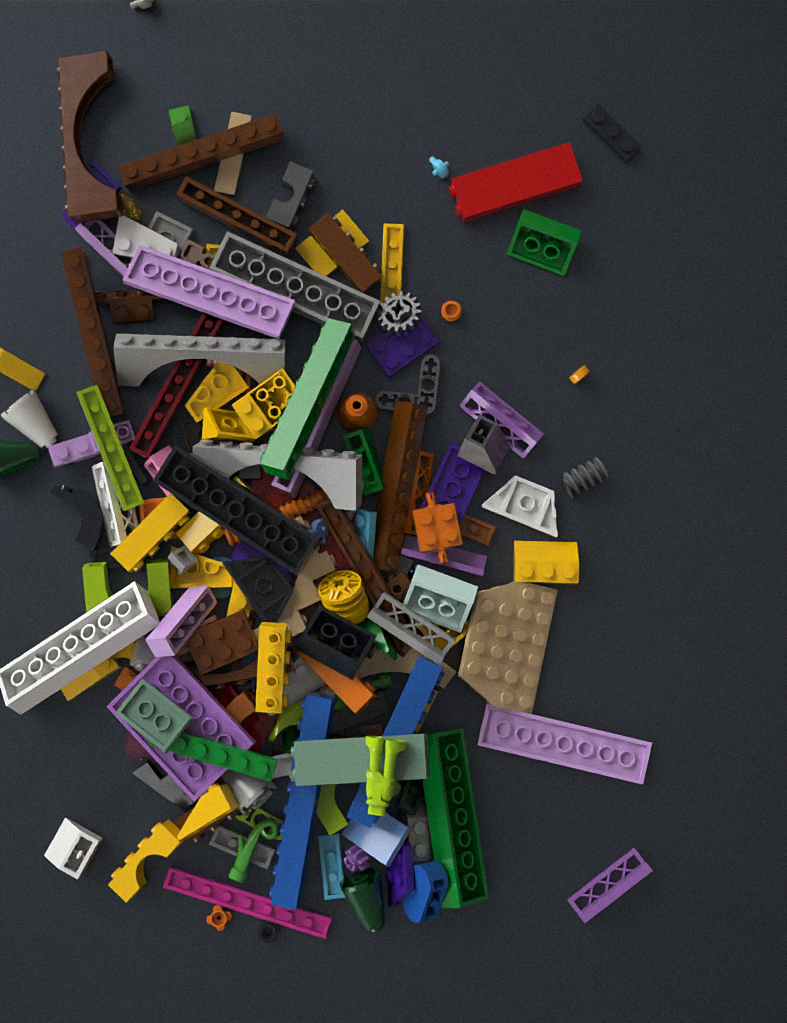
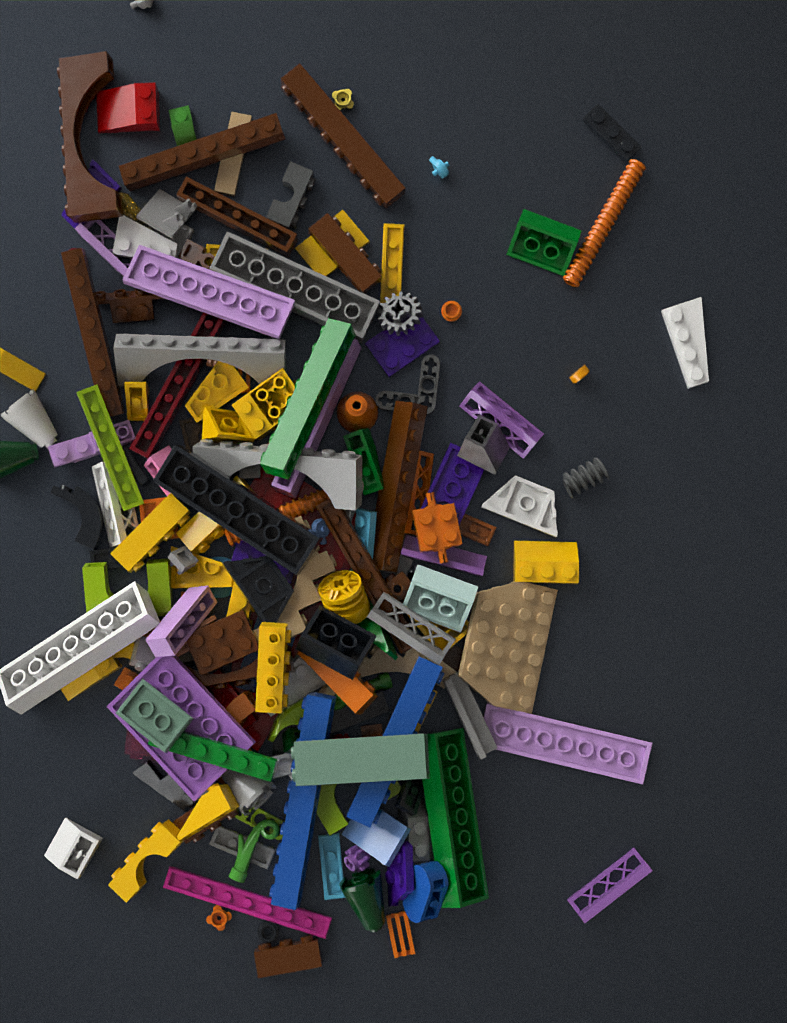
lime piece [365,736,407,816] -> none
red brick [448,142,583,223] -> none
none -> red slope [97,82,160,133]
none -> yellow slope [124,382,150,421]
none -> light grey plate [136,189,197,239]
none -> reddish brown brick [254,935,323,978]
none -> reddish brown brick [281,63,405,209]
none -> light yellow plate [332,89,354,110]
none -> orange tile [386,911,415,958]
none -> light grey fence [442,671,497,759]
none -> orange piece [563,159,646,287]
none -> white wing [661,297,709,389]

